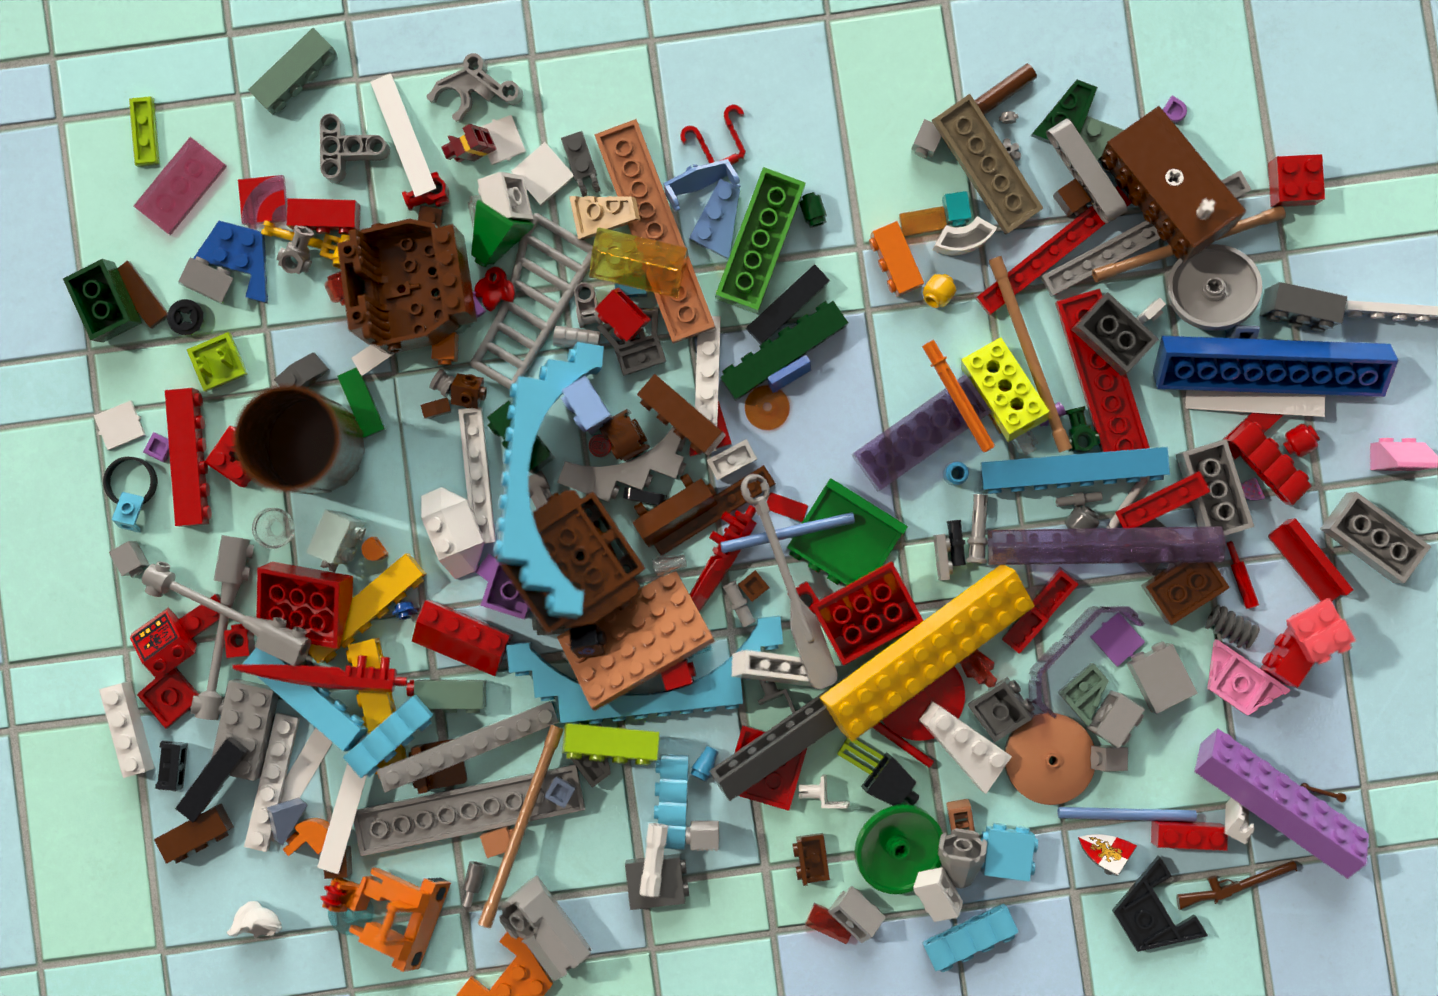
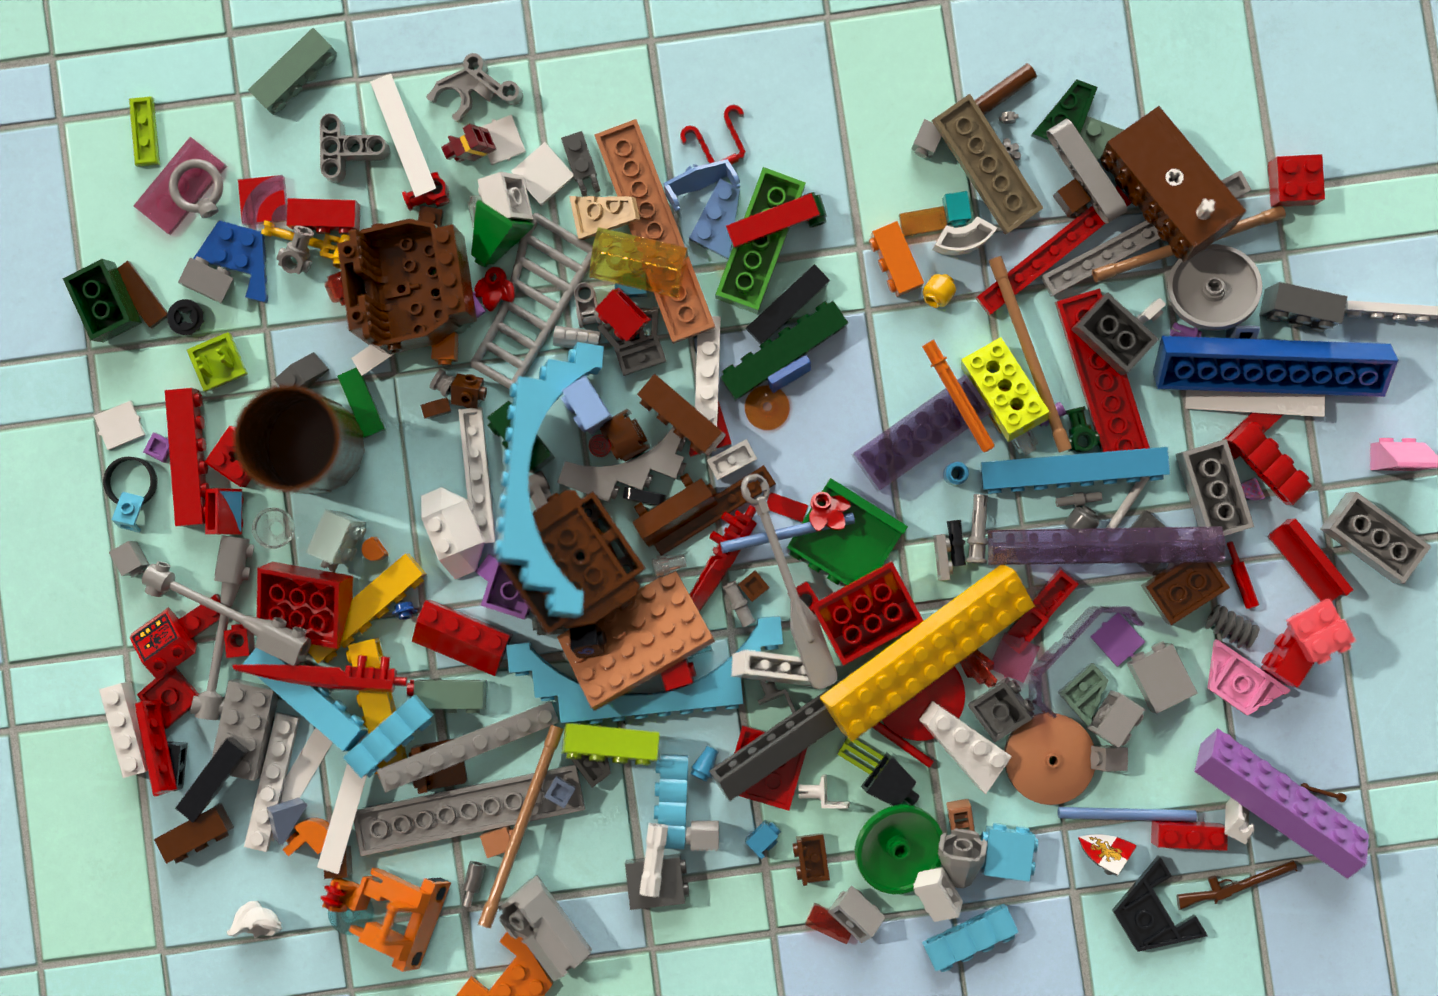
red plate [1115,471,1211,533] -> none
medium lavender tile [1162,95,1187,124] -> none
red head [1283,424,1320,457] -> none
none -> red panel [135,700,177,797]
none -> light grey piece [169,159,223,218]
none -> red brick [205,488,244,534]
none -> red tile [726,193,820,248]
none -> dark azure brick [745,820,781,859]
none -> plate [809,492,851,532]
none -> clear pink piece [989,632,1040,683]
none -> medium lavender pin [1170,322,1202,337]

